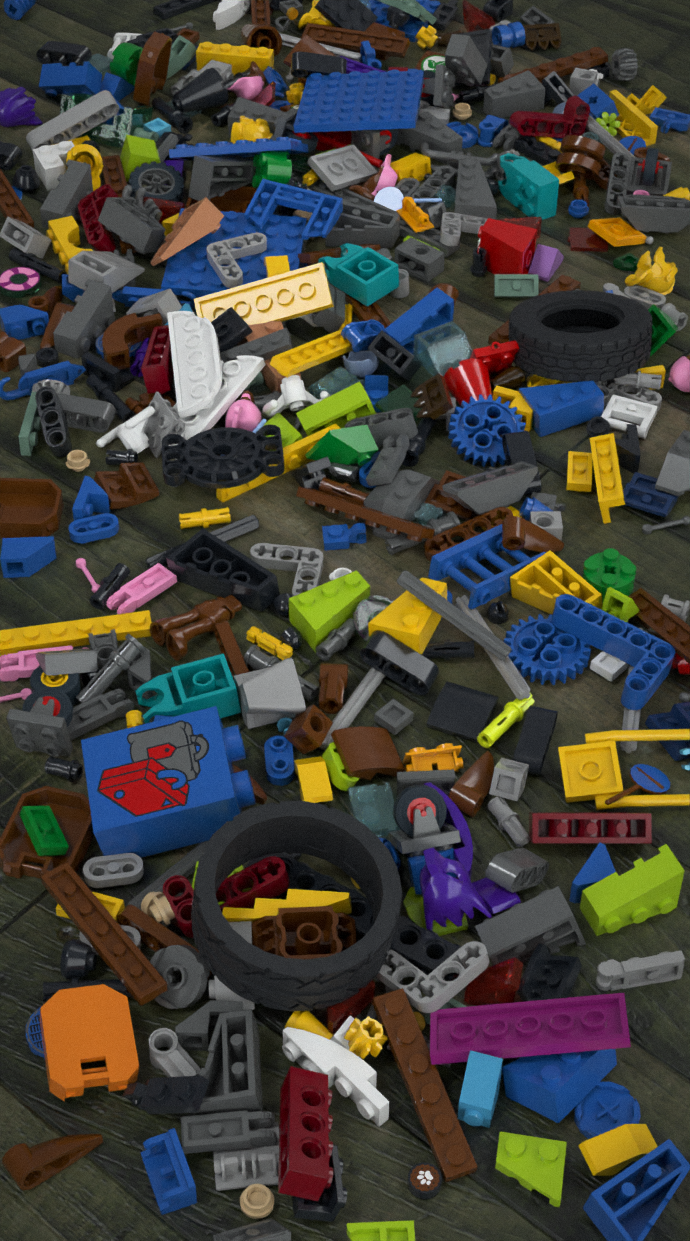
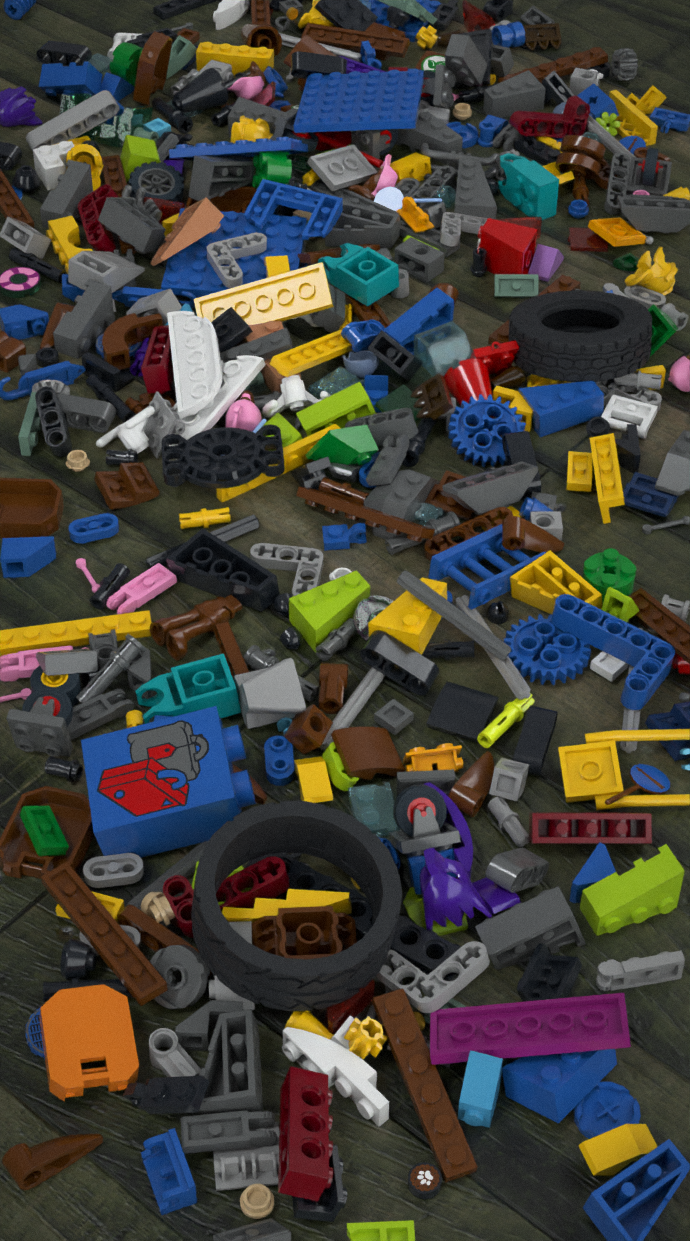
reddish brown piece [28,286,64,320] -> none
blue slope [72,476,110,521] -> none
yellow axle [246,626,293,660] -> none
yellow gear [286,83,304,104] -> none
clear red slope [464,957,523,1006] -> none
lime wing [495,1132,567,1207] -> none

